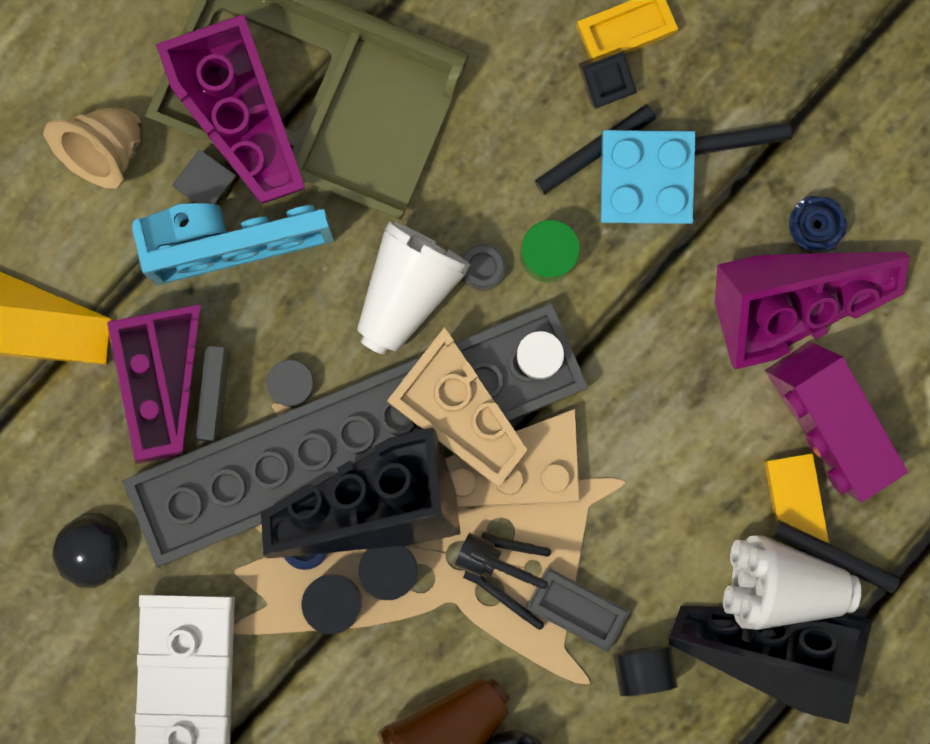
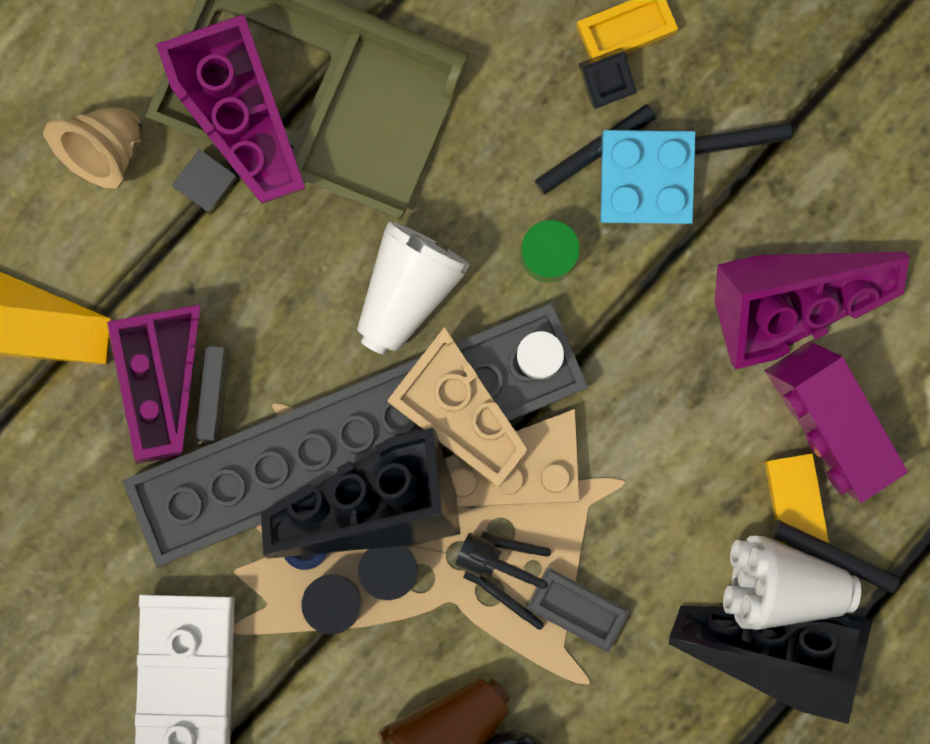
black hair [53,513,127,588] -> none
medium azure plate [132,203,334,286] -> none
dark grey tile [267,360,314,407] -> none
dark grey tile [462,244,506,291] -> none
black piece [613,645,678,696] -> none
dark blue plate [789,196,847,252] -> none

